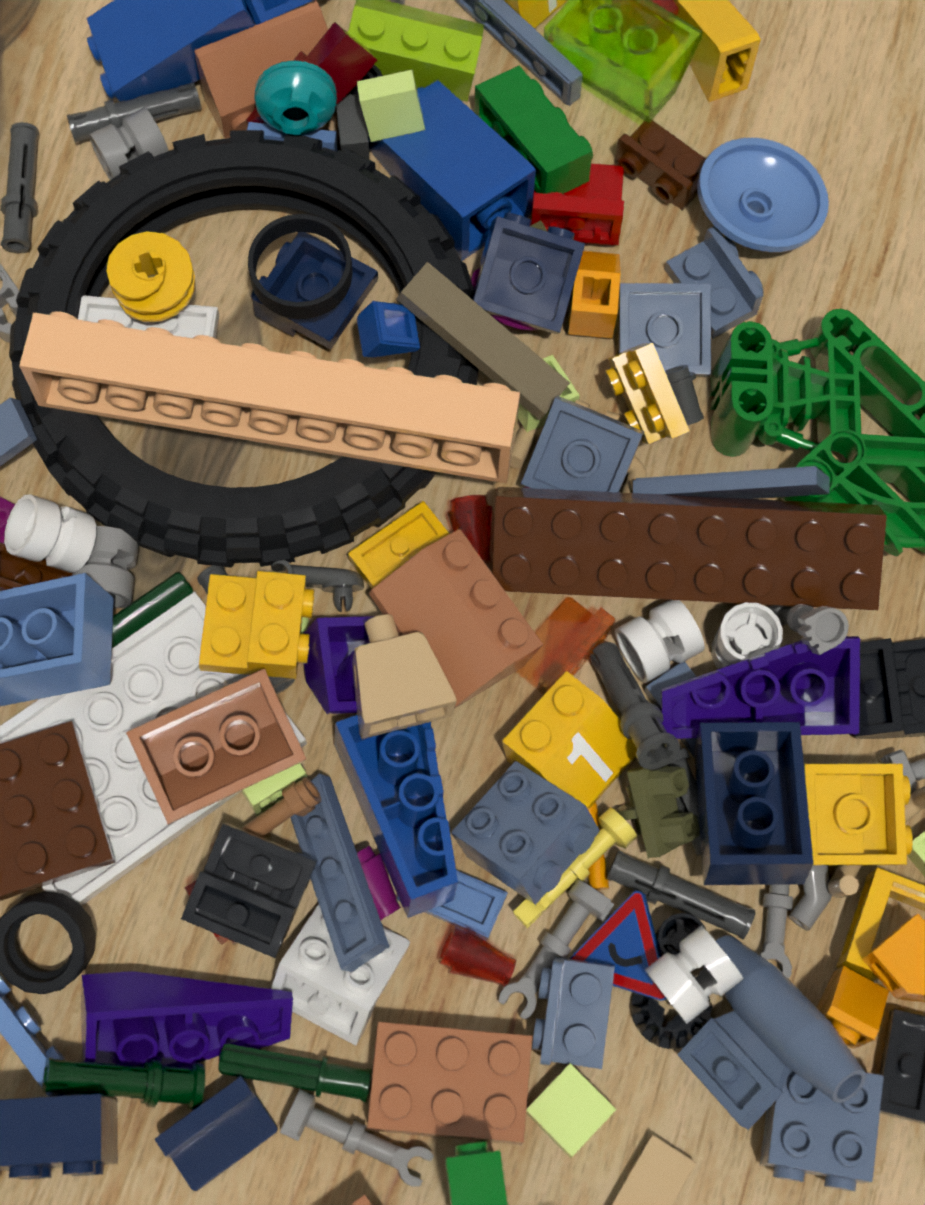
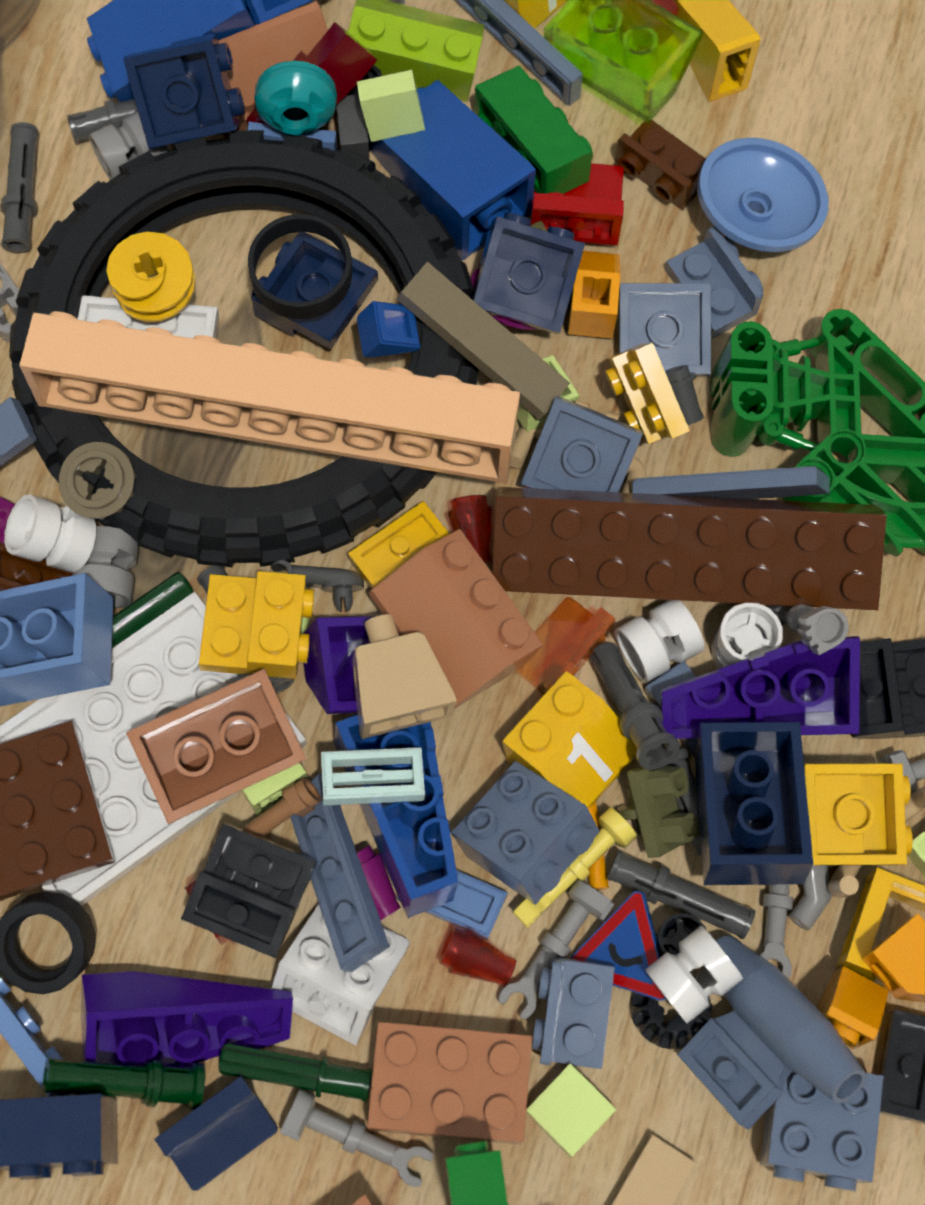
none -> dark tan gear [59,442,137,520]
none -> dark blue plate [123,33,245,149]
none -> light aqua tile [321,747,425,806]

